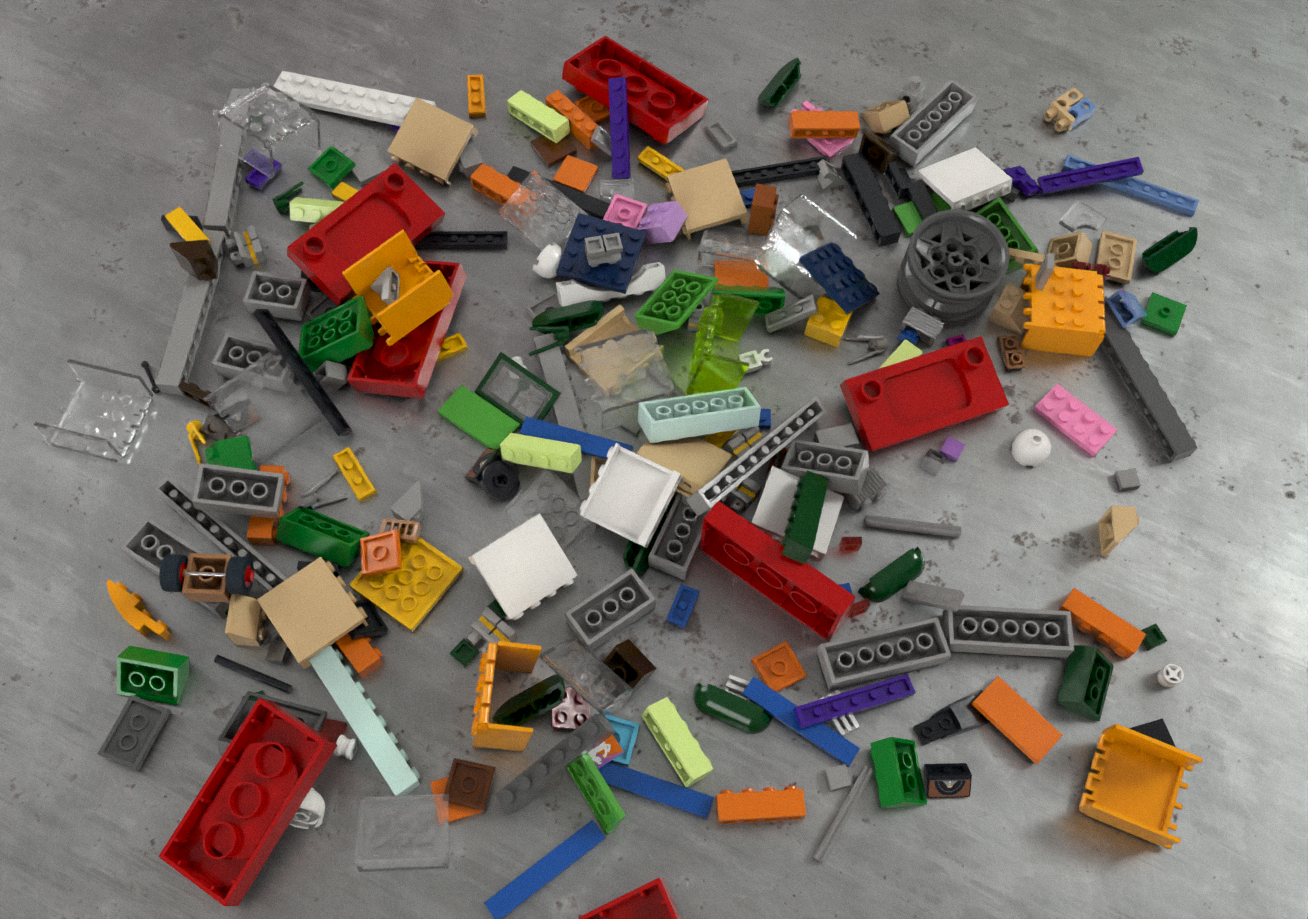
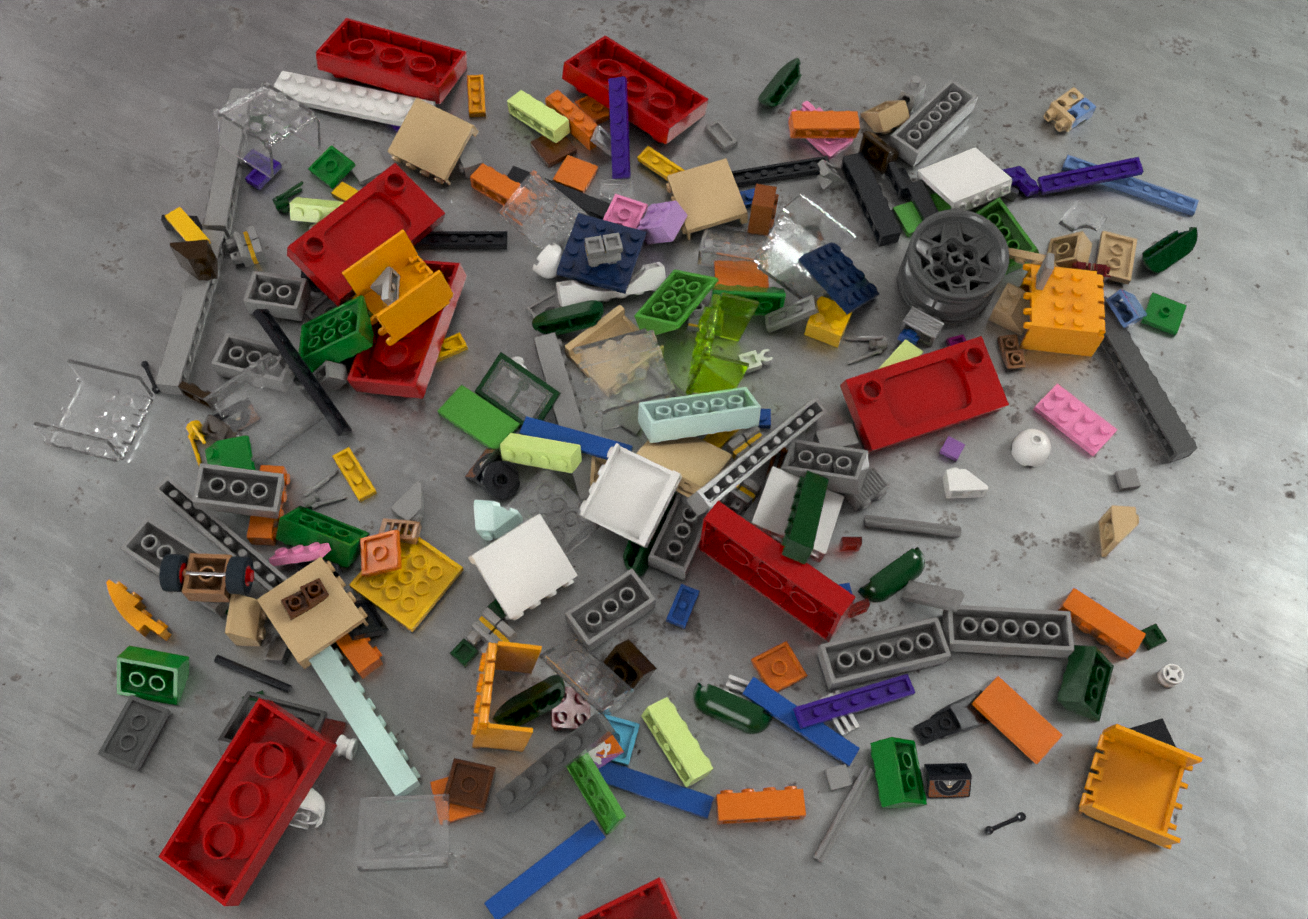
dark green plant [529,326,570,356] -> none
flat silver slope [920,448,947,475] -> none
none -> bright pink plate [268,542,331,566]
none -> reddish brown slope [281,578,329,620]
none -> red piece [315,18,467,105]
none -> light aqua slope [474,500,523,540]
none -> white slope [942,467,988,498]
none -> black hinge [985,812,1026,835]

